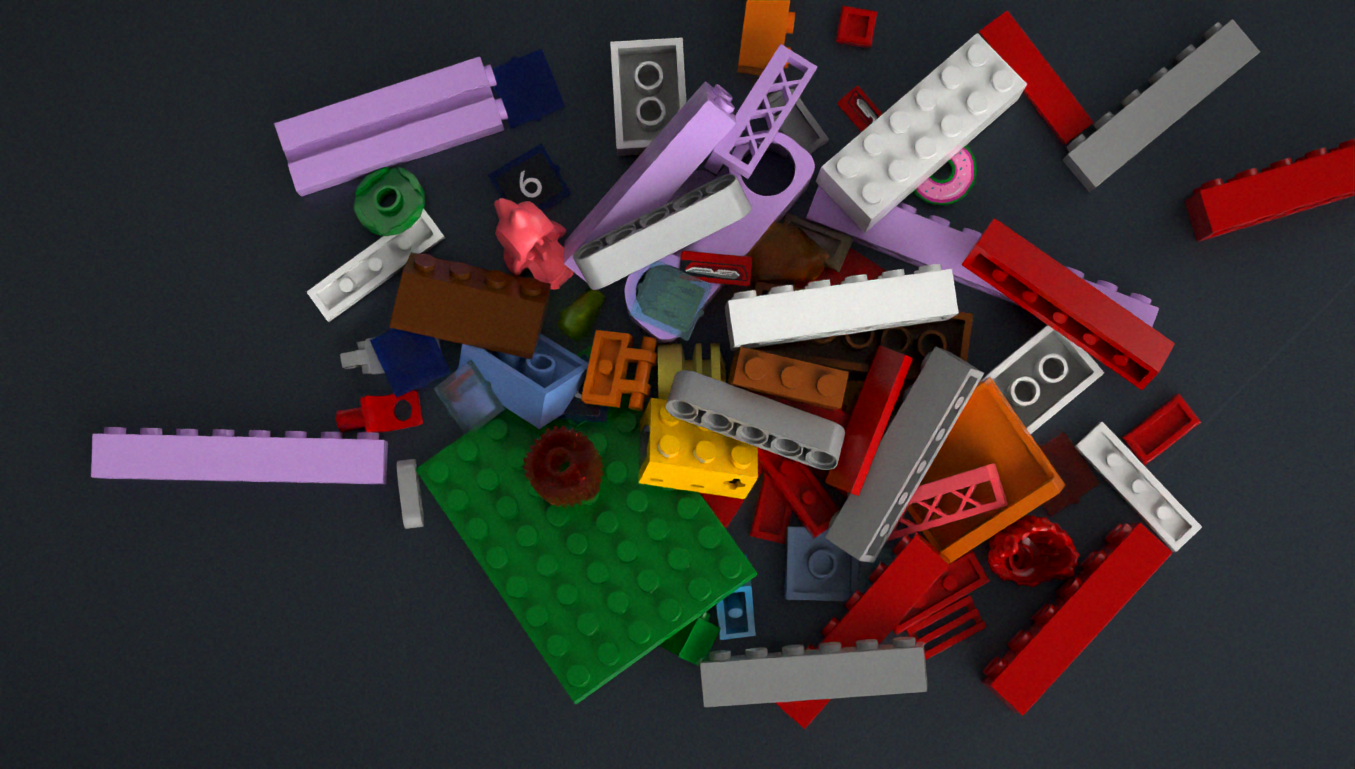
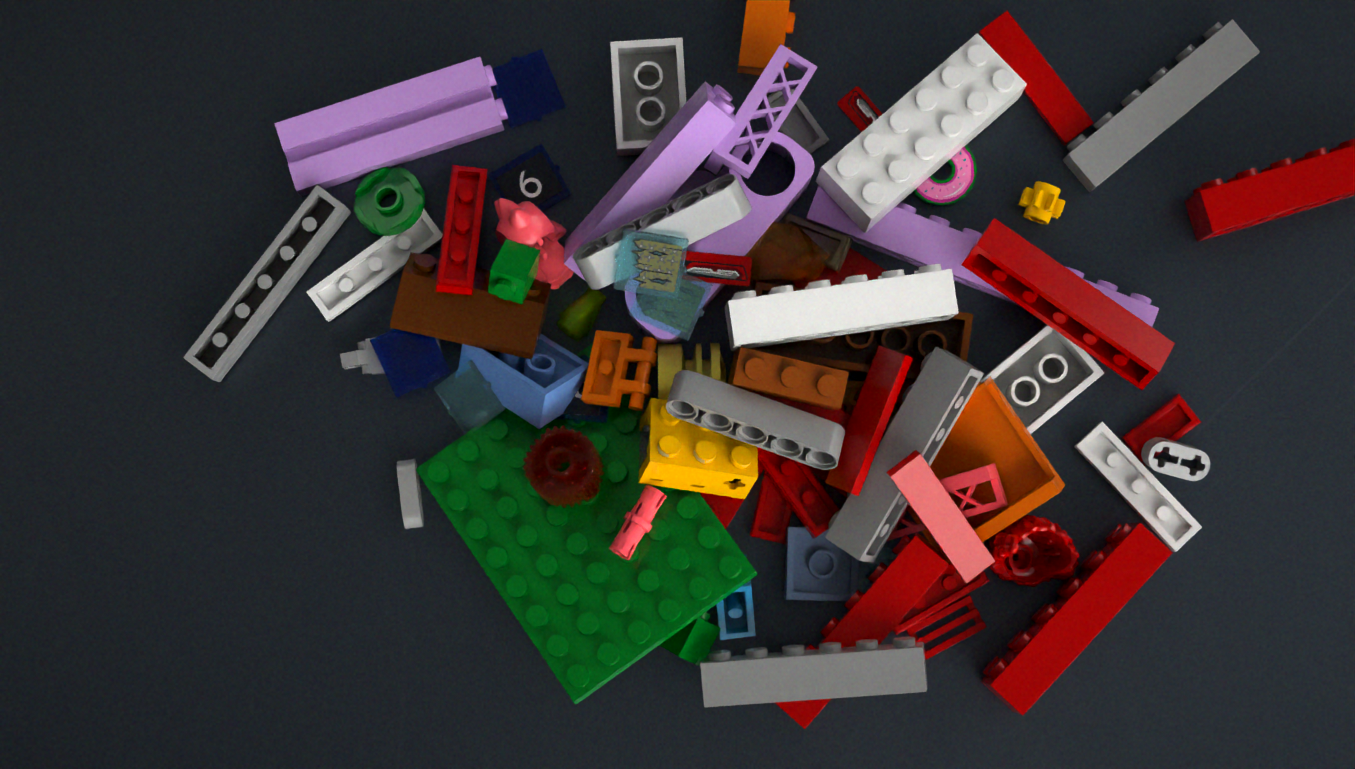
lavender brick [91,427,388,484] -> none
red bracket [336,390,423,433] -> none
red tile [835,5,877,48] -> none
clear red piece [1038,432,1100,517] -> none
none -> light grey brick [183,185,351,383]
none -> red tile [436,165,488,295]
none -> green brick [488,239,540,304]
none -> coral pin [609,485,667,560]
none -> piece [613,228,689,300]
none -> tile [886,450,995,584]
none -> yellow gear [1018,181,1066,225]
none -> light grey beam [1141,437,1210,481]

